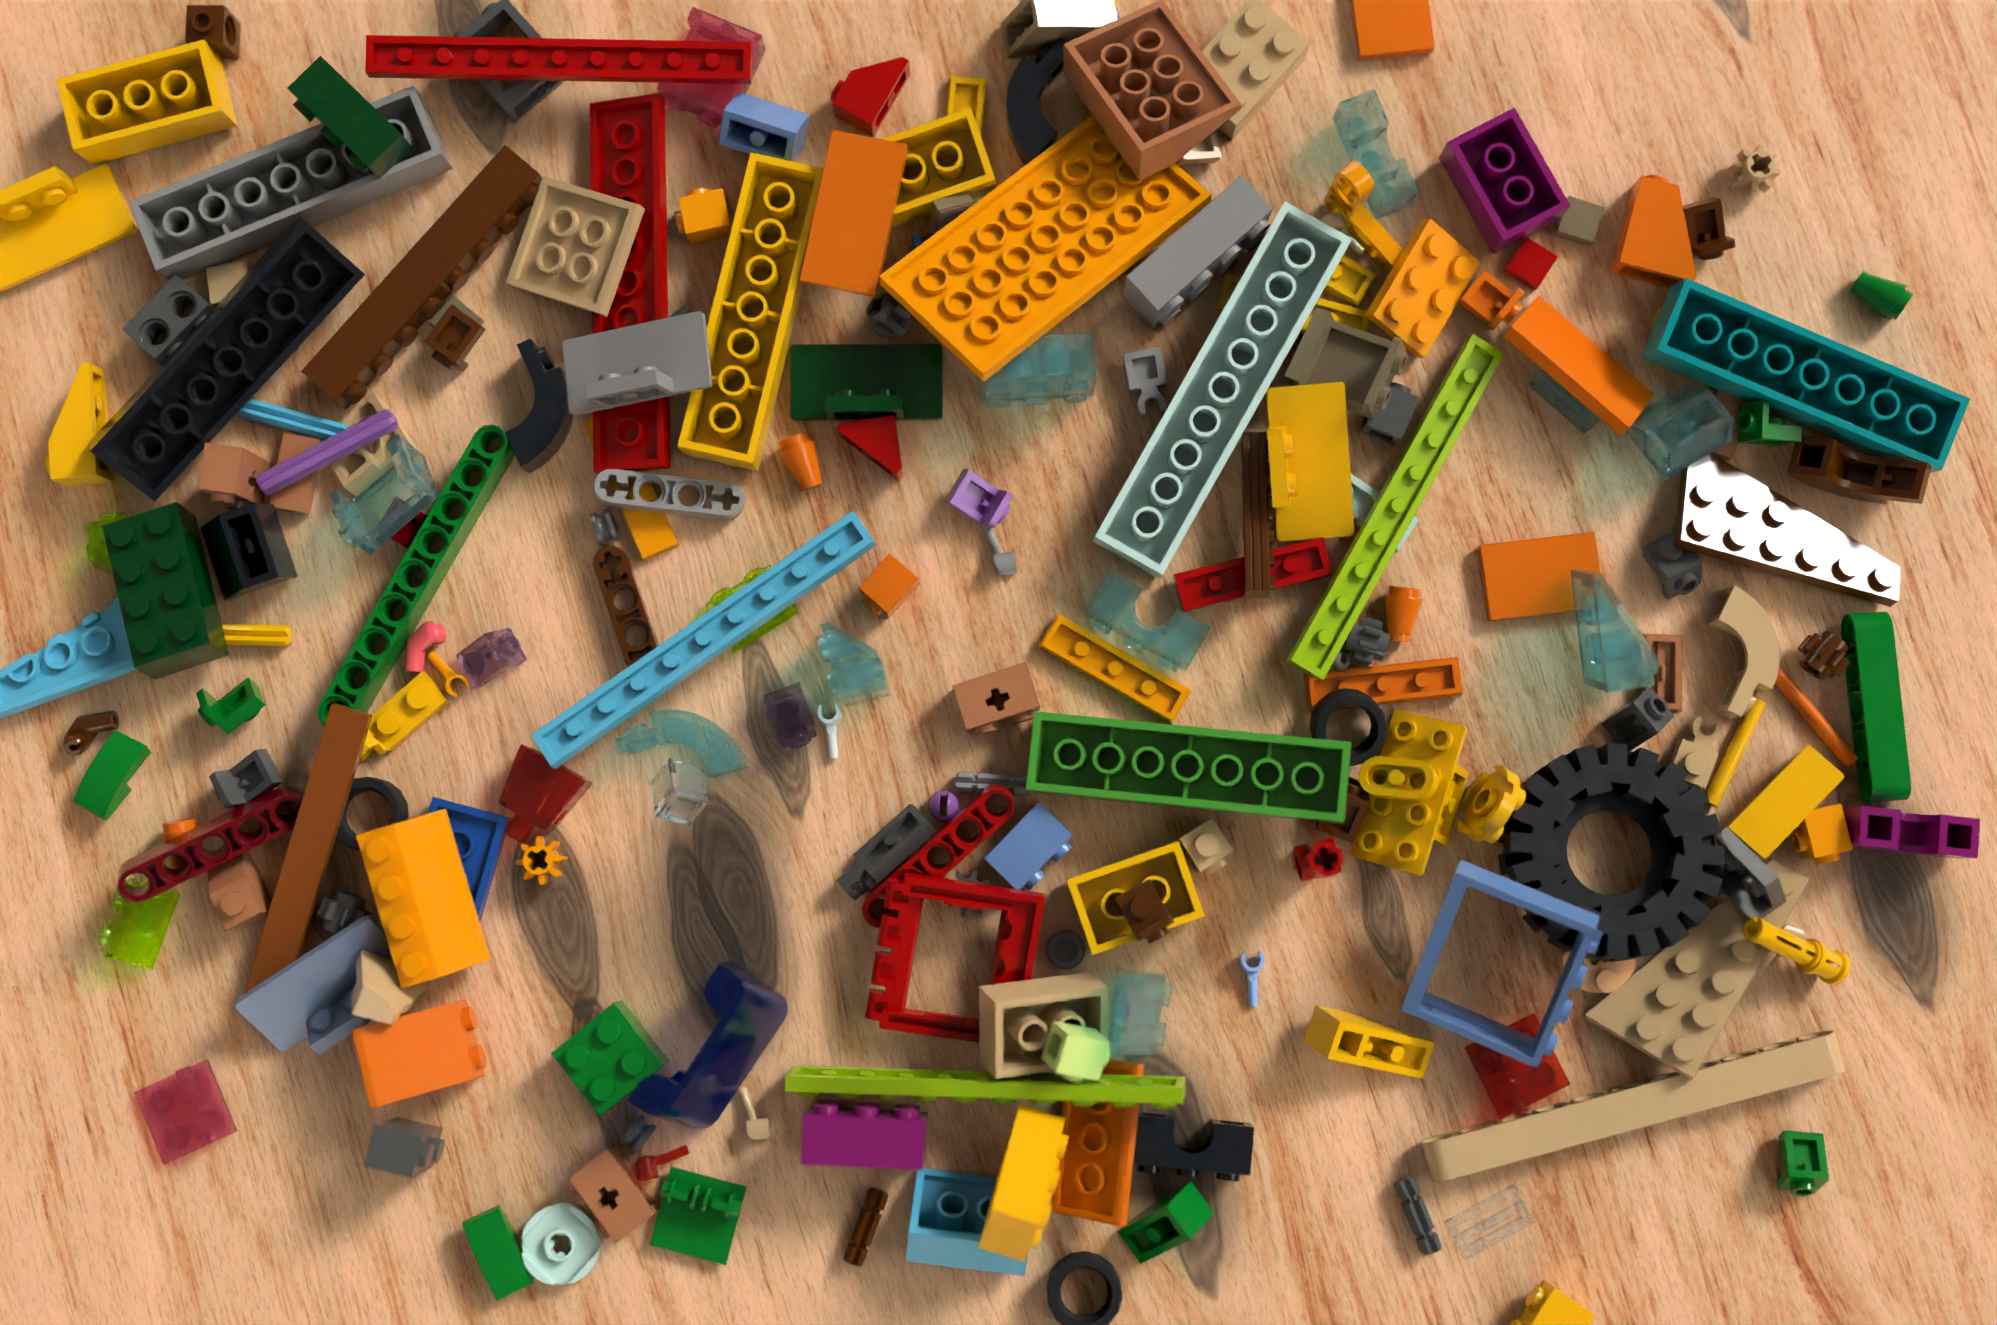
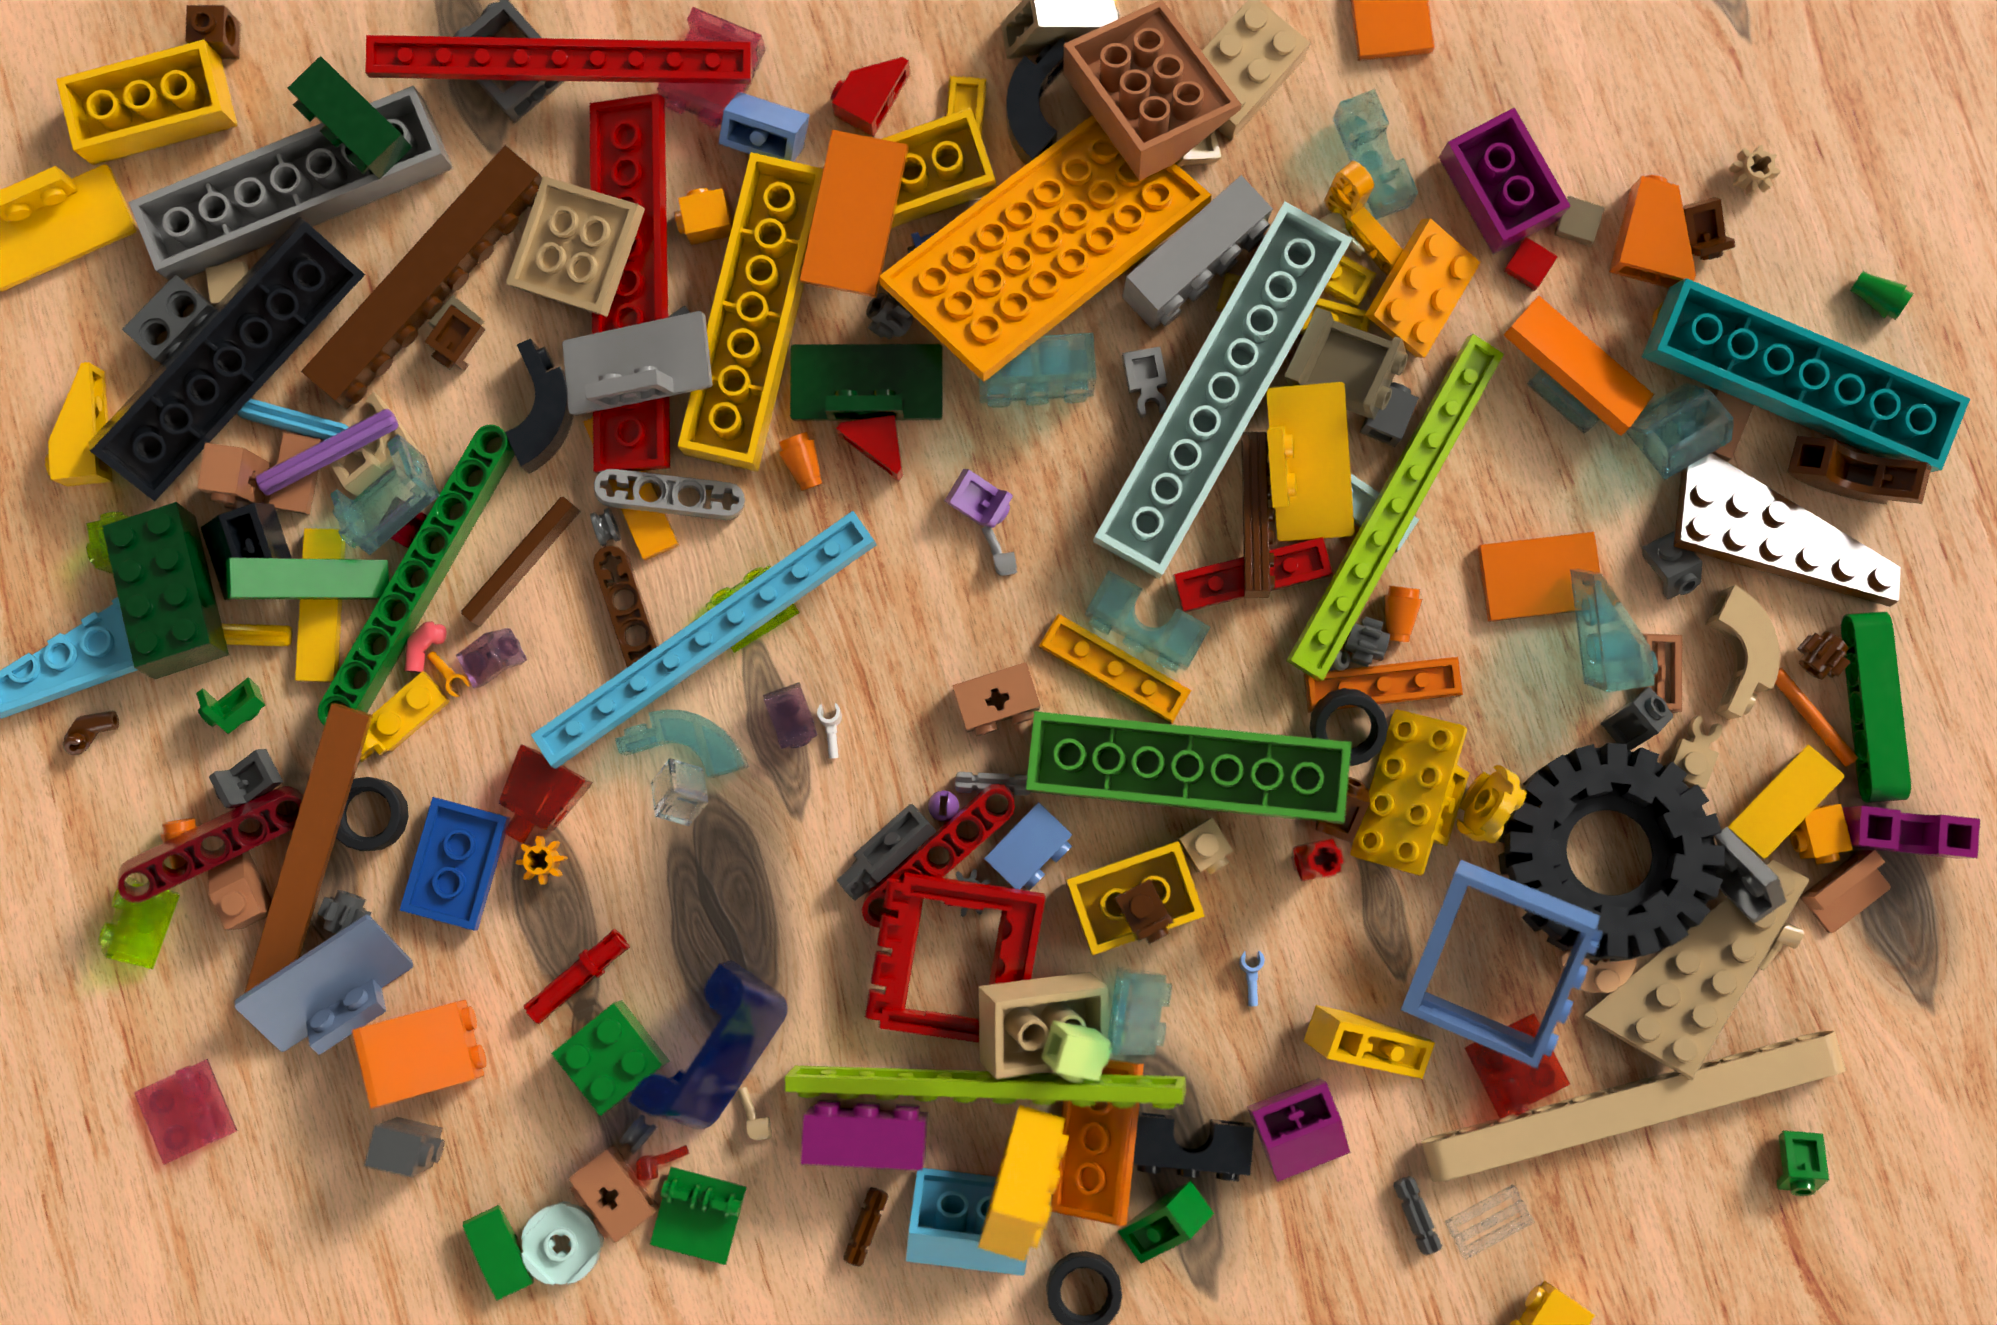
green slope [73,730,151,821] -> none
tan slope [351,949,427,1024] -> none
light orange slope [356,808,490,988] -> none
clear light blue slope [817,623,891,707] -> none
orange brick [859,553,920,618] -> none
dark tan tile [929,192,973,234] -> none
dark grey tile [1046,930,1085,969] -> none
yellow plate [1359,756,1439,802] -> none
orange bracket [1458,270,1525,330] -> none
yellow bar [1706,698,1766,808] -> none
green bracket [1736,400,1802,446] -> none
yellow pin [1743,916,1851,985] -> none
none -> tile [226,558,389,600]
none -> yellow tile [295,528,346,682]
none -> reddish brown tile [461,497,581,627]
none -> red pin [523,929,630,1024]
none -> magenta slope [1247,1078,1350,1182]
none -> nougat panel [1800,850,1891,933]

